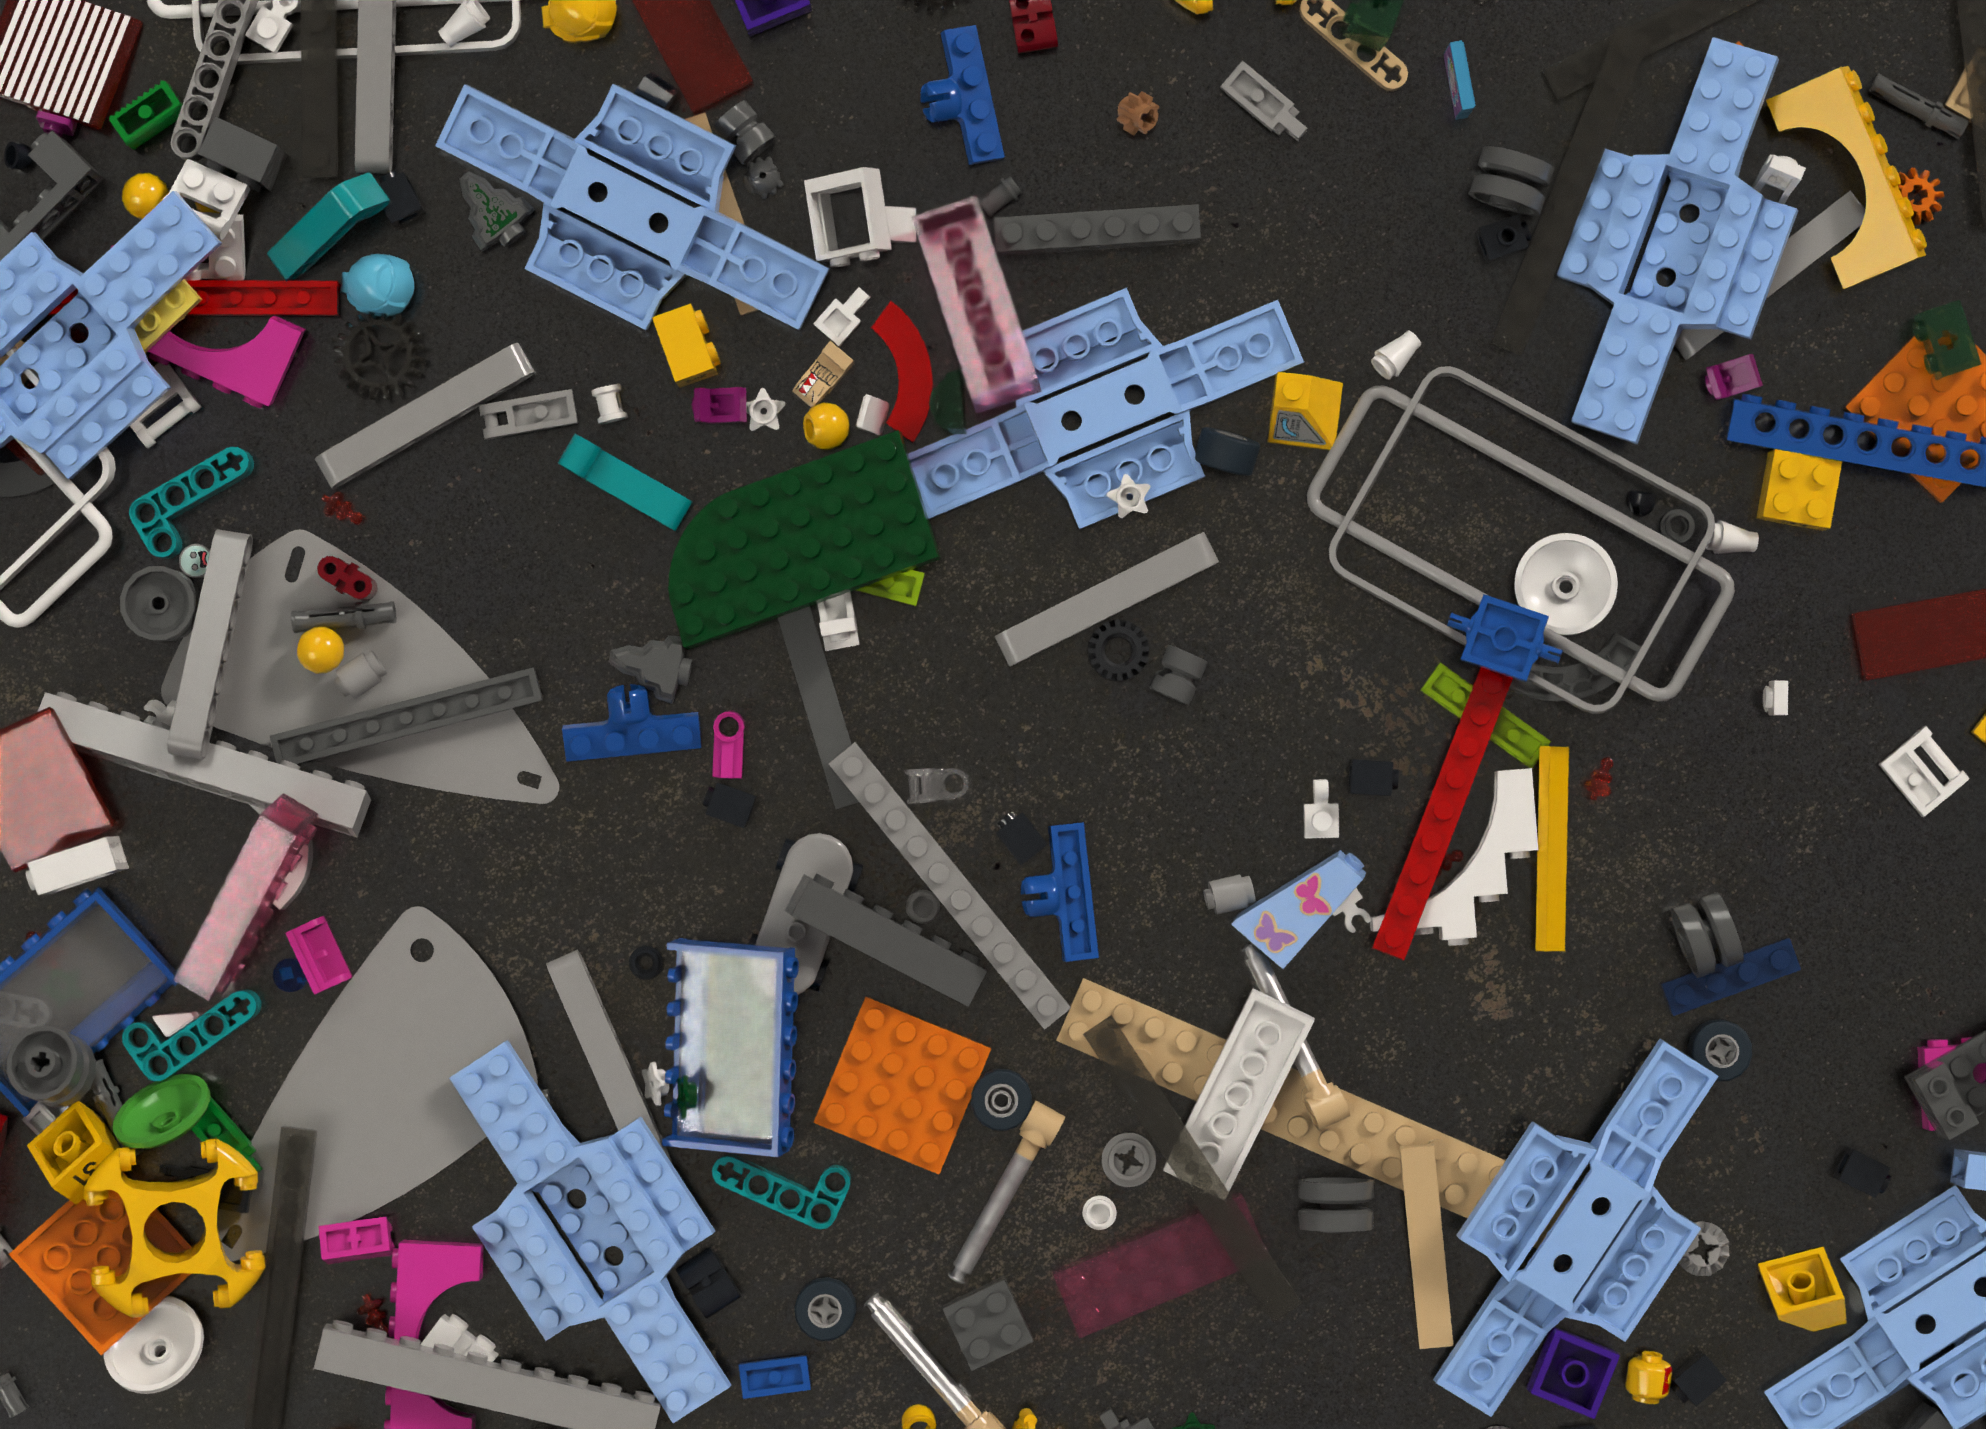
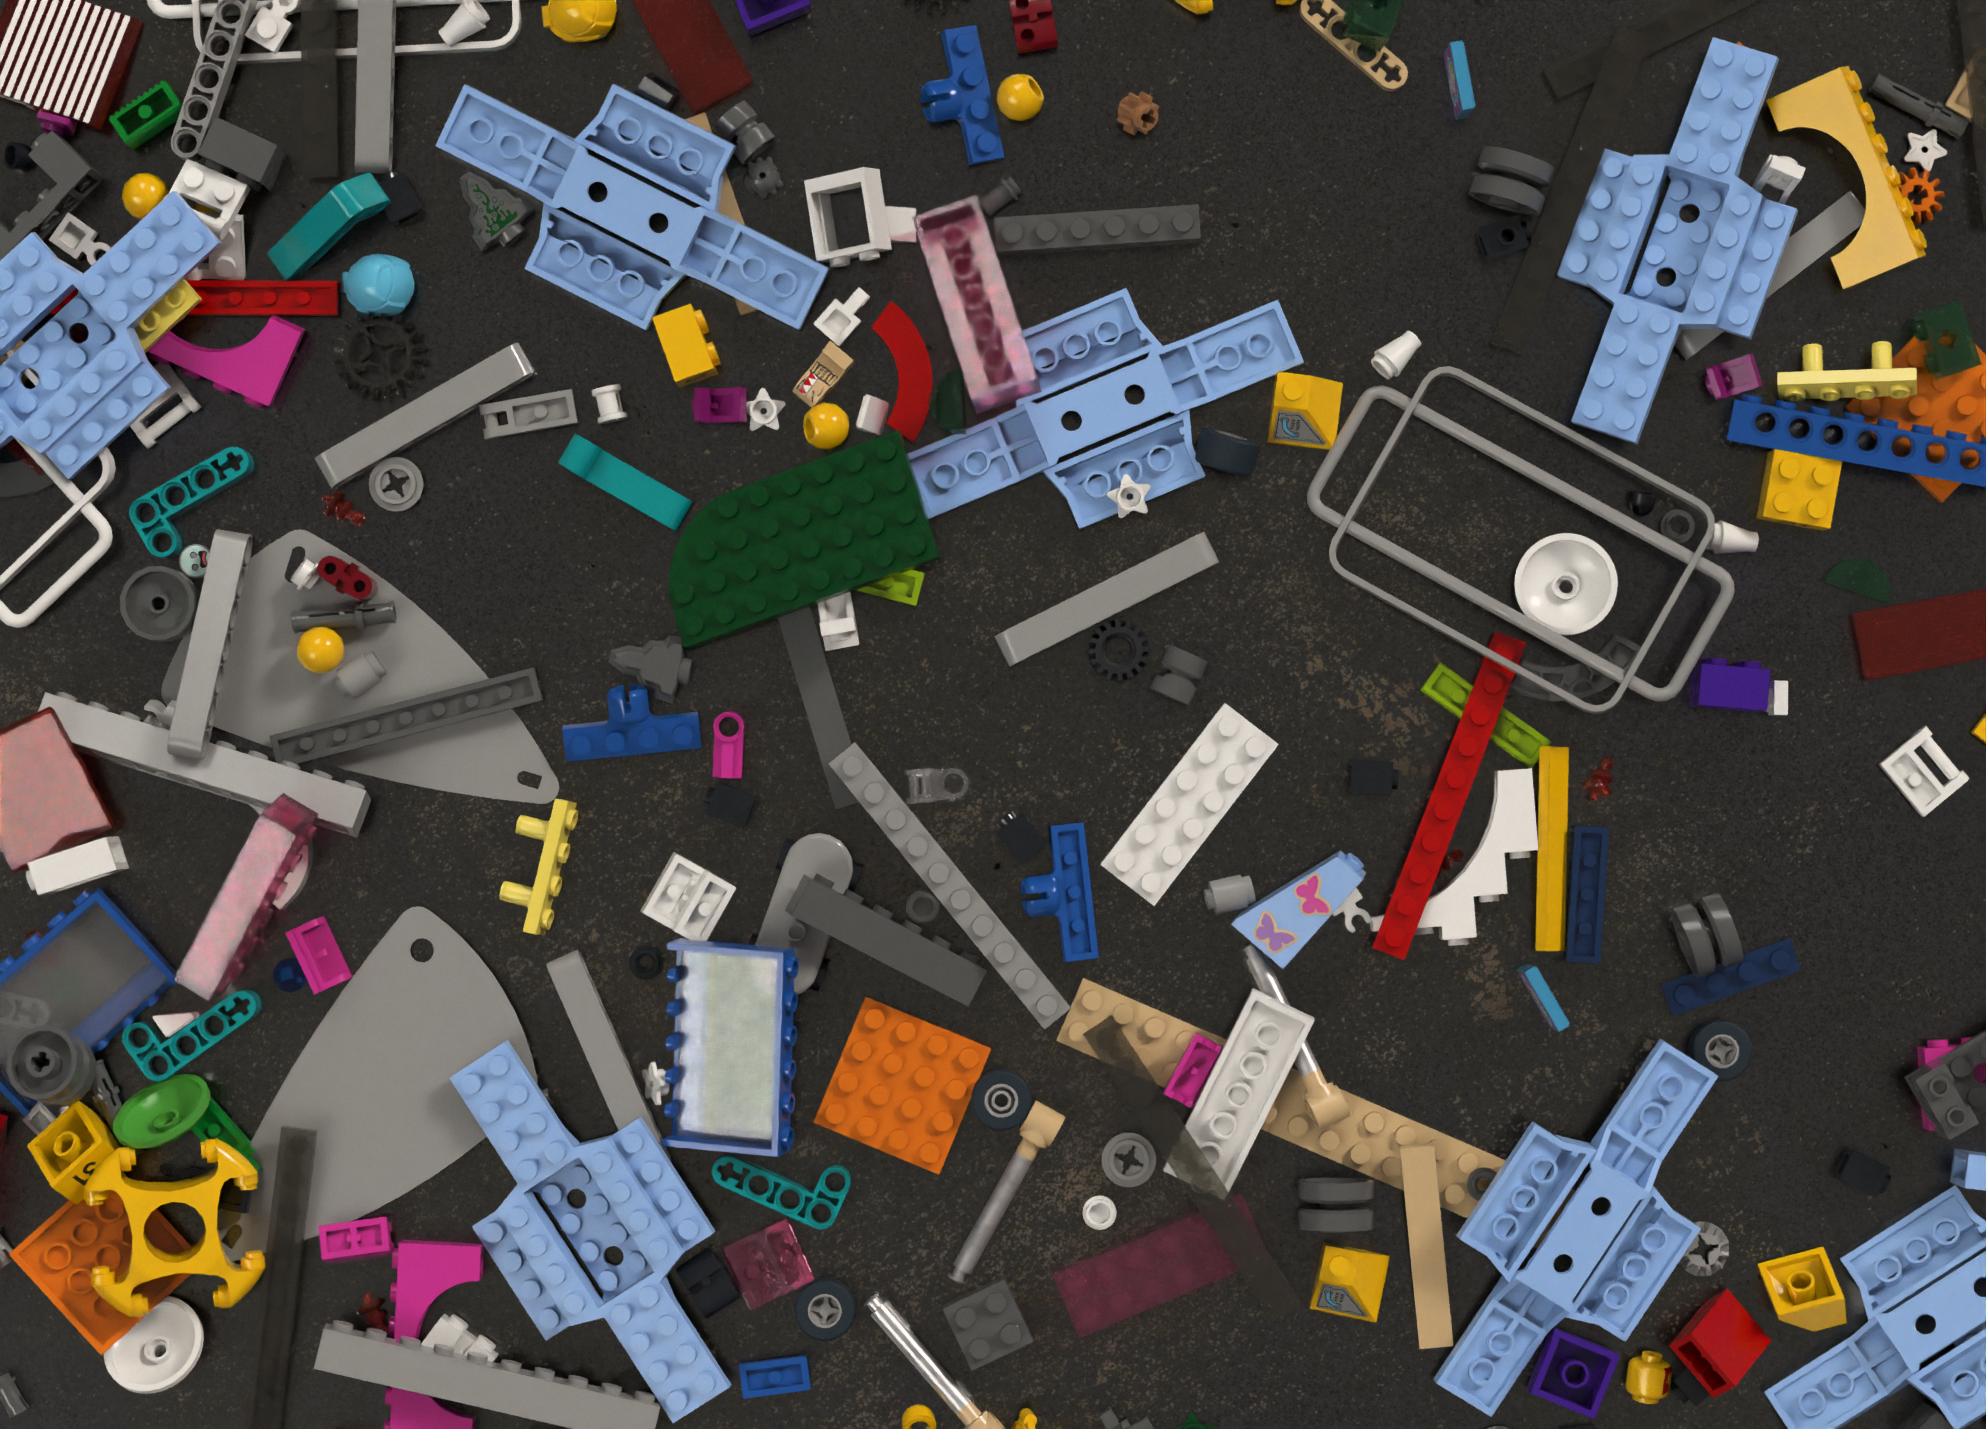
dark green plate [677,1075,697,1119] -> none
light grey hinge [1220,61,1307,141] -> none
white plate [1303,779,1339,838] -> none
blue plate [1447,594,1563,682] -> none
none -> white plate [49,212,111,265]
none -> white plate [290,558,320,590]
none -> light grey gear [369,457,424,512]
none -> light yellow plate [499,798,578,935]
none -> white slope [640,852,736,941]
none -> clear pink slope [721,1218,815,1310]
none -> yellow piece [997,74,1044,121]
none -> white plate [1100,703,1279,906]
none -> dark pink hinge [1162,1032,1223,1108]
none -> yellow slope [1309,1241,1390,1323]
none -> dark grey plate [1467,1167,1497,1201]
none -> dark azure tile [1517,964,1570,1032]
none -> dark blue plate [1565,825,1609,964]
none -> red brick [1669,1289,1771,1399]
none -> dark purple brick [1688,658,1771,712]
none -> light yellow plate [1777,341,1917,402]
none -> clear green plate [1823,558,1891,603]
none -> white plate [1903,129,1947,172]

